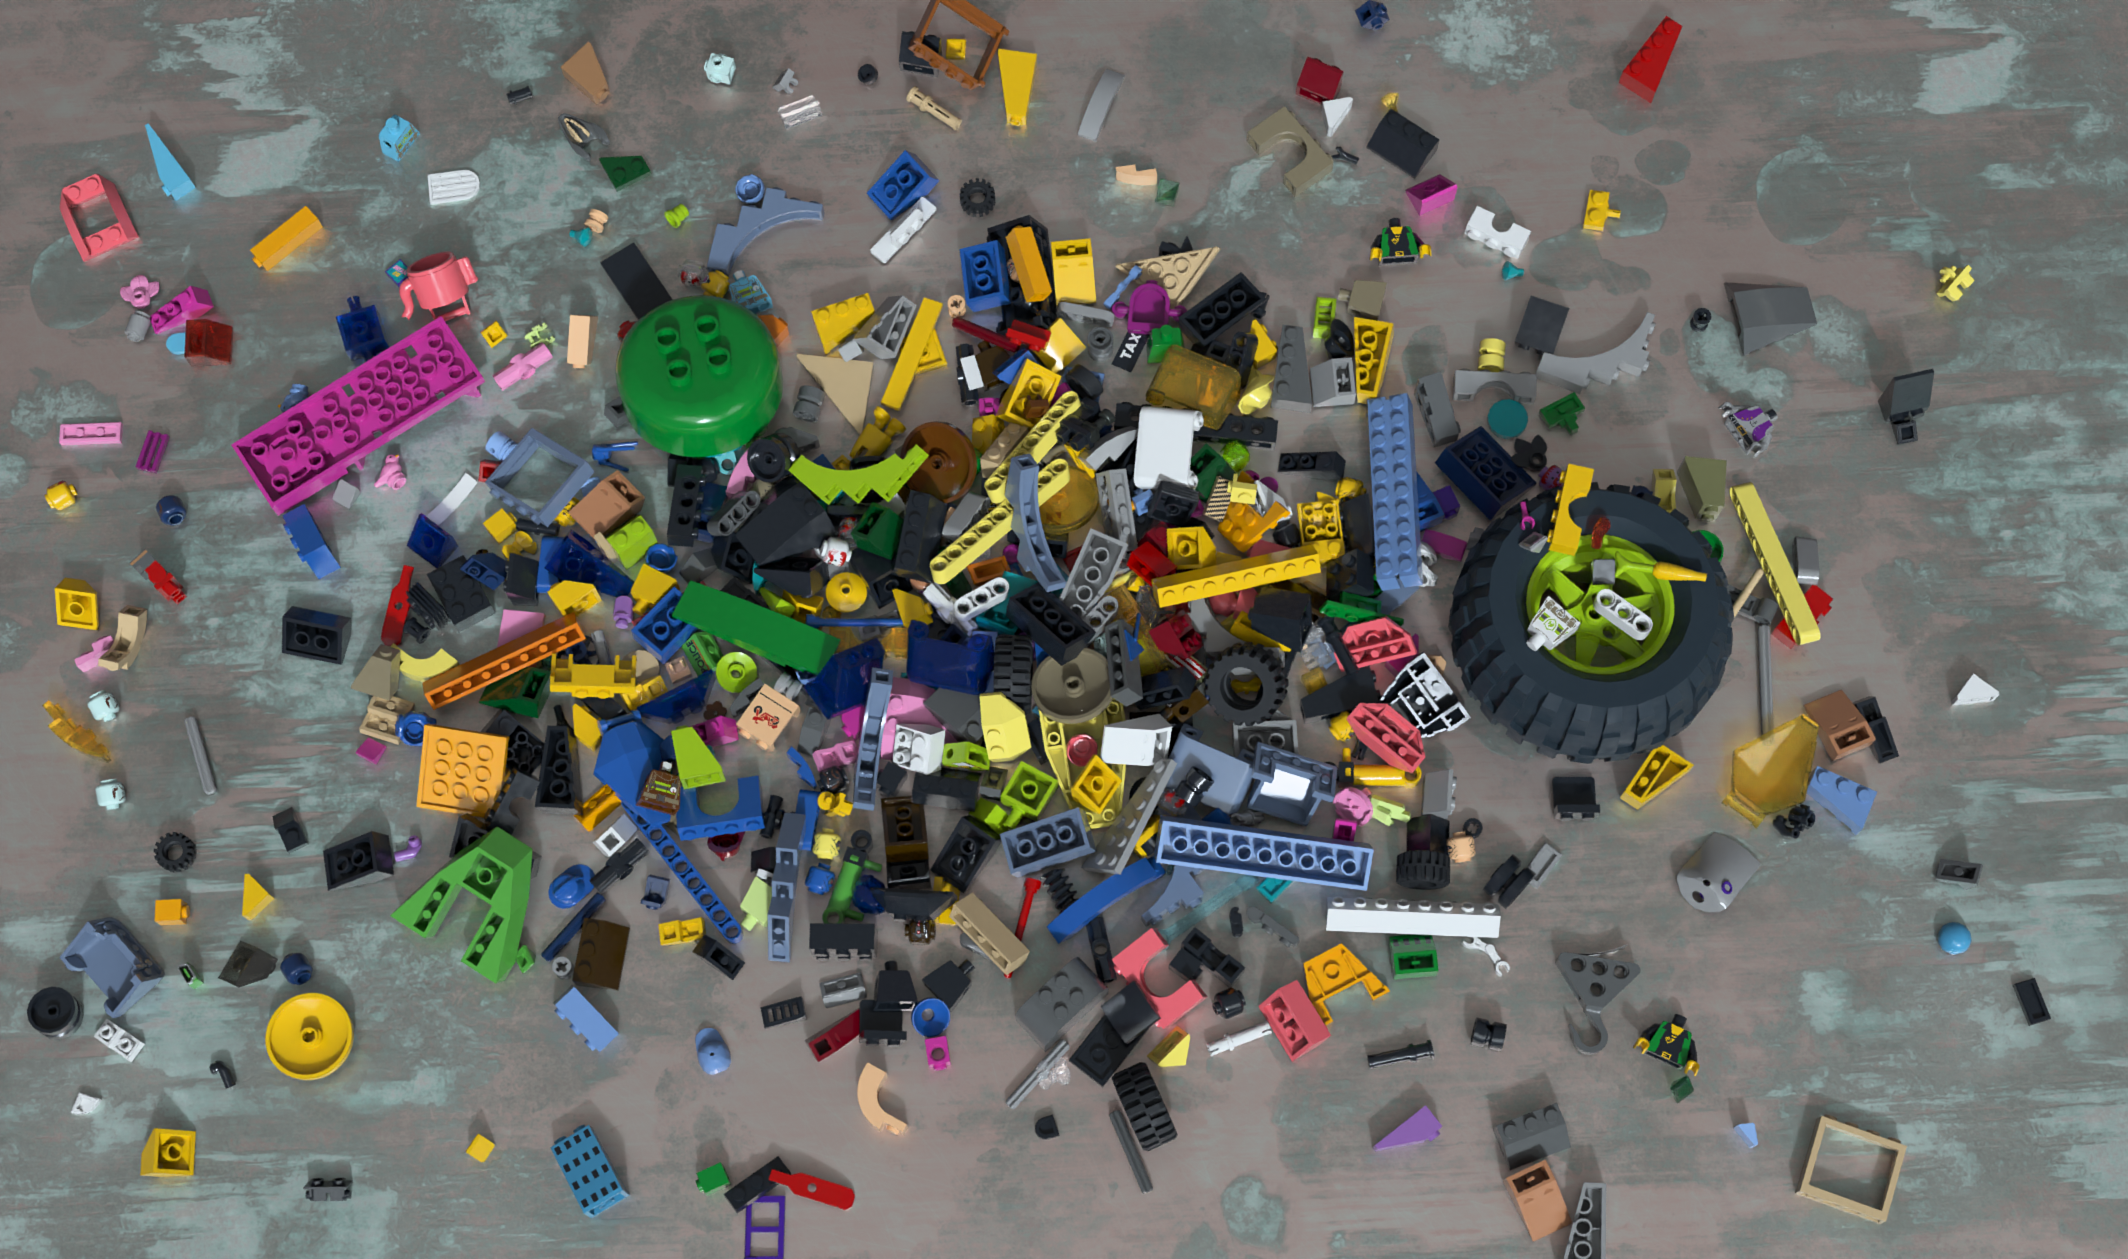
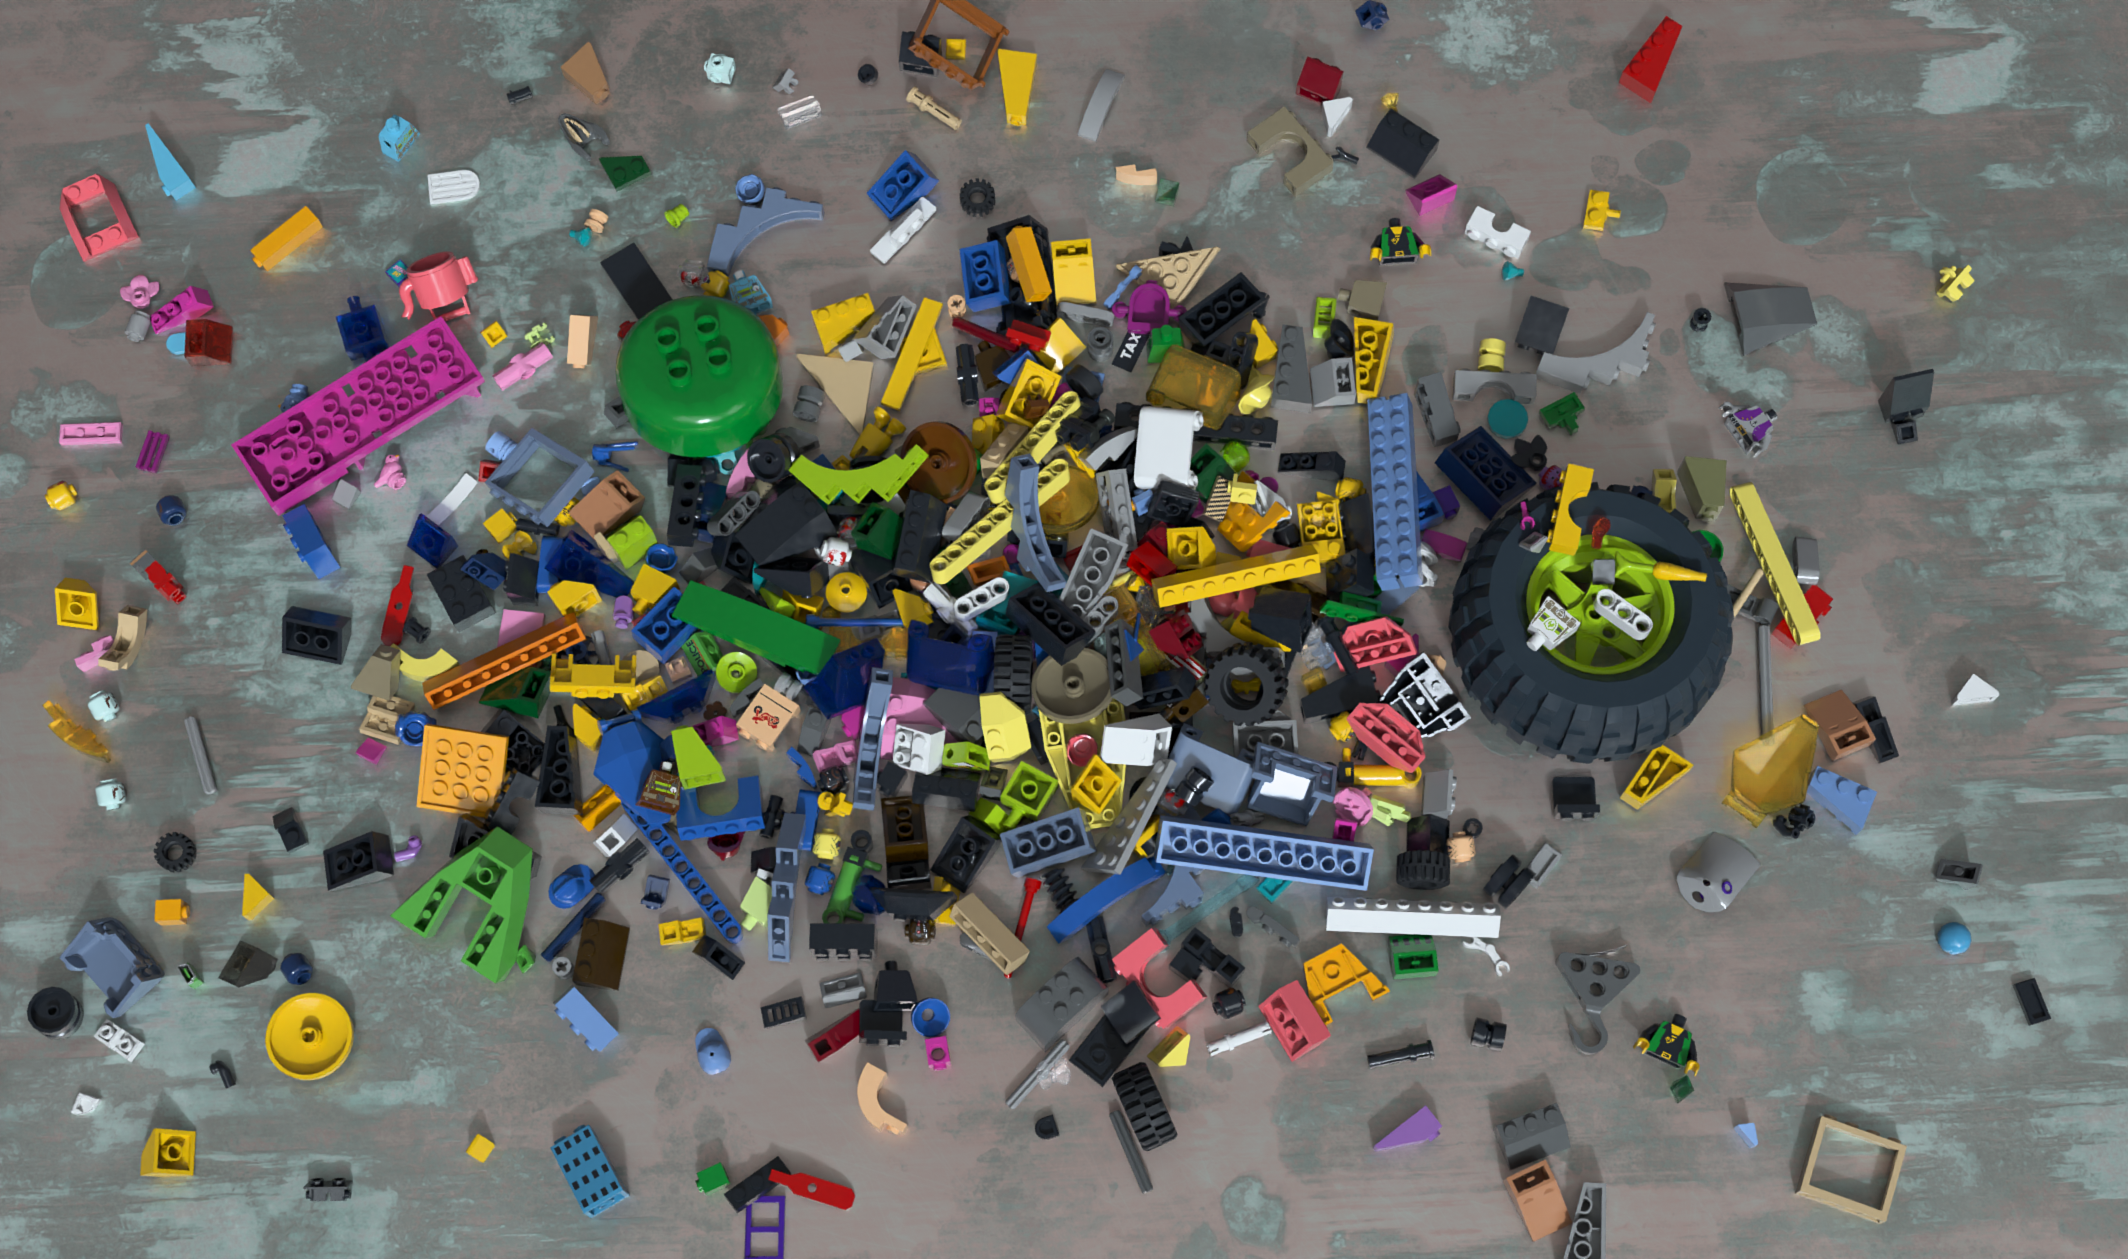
black brick [406,582,451,631] -> none
black torso [922,959,975,1012] -> none
white sticker [960,355,984,390] -> none

